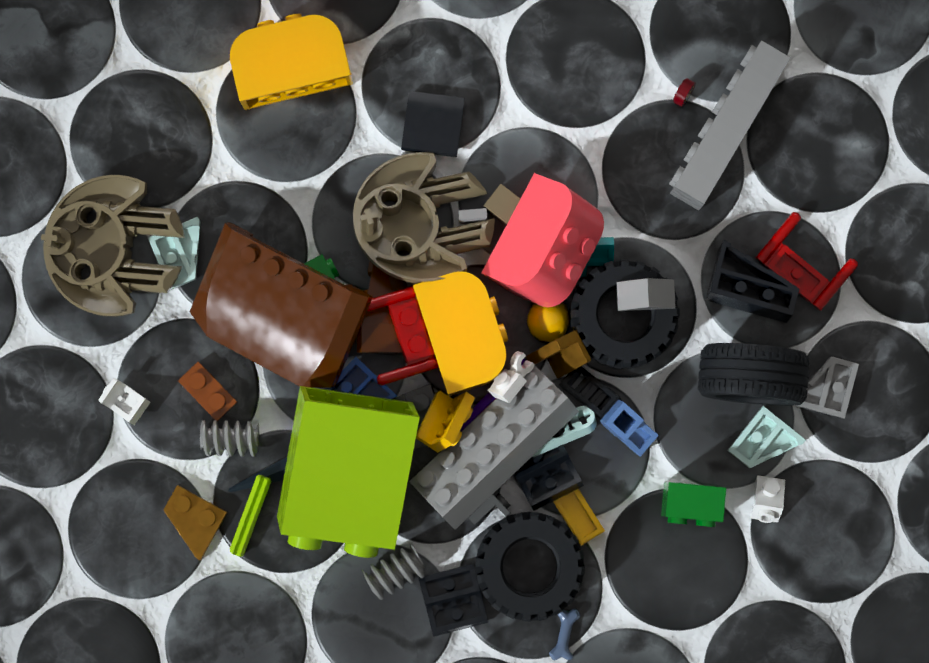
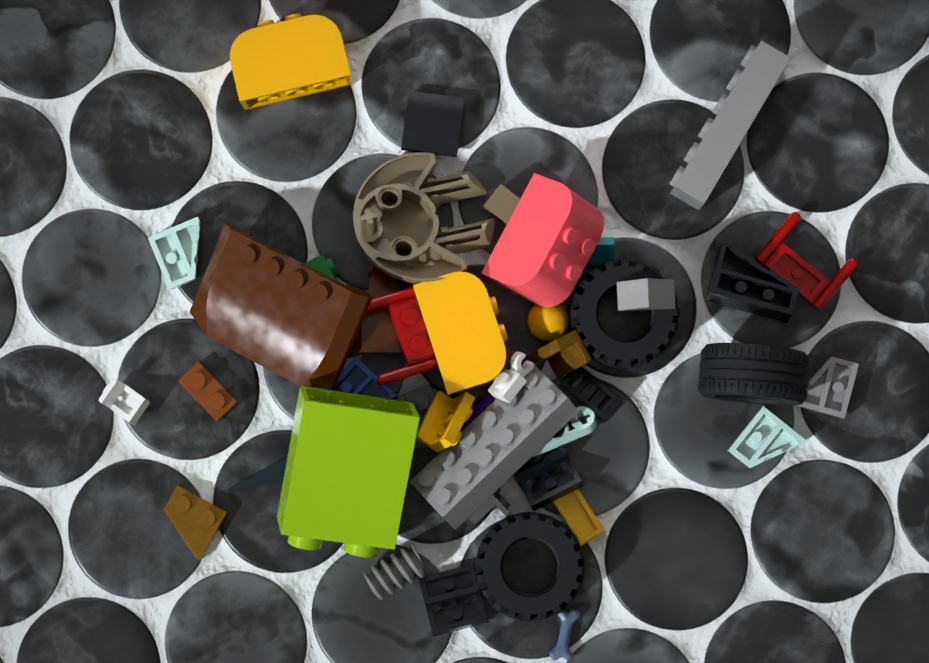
dark tan piece [41,175,185,317] -> none
light grey piece [200,420,259,457] -> none
lime axle [230,475,271,557] -> none
light grey tile [458,208,487,224] -> none
medium blue brick [600,399,659,457] -> none
green brick [661,482,726,527] -> none
dark red tile [673,78,696,107] -> none
white bracket [751,475,785,523] -> none

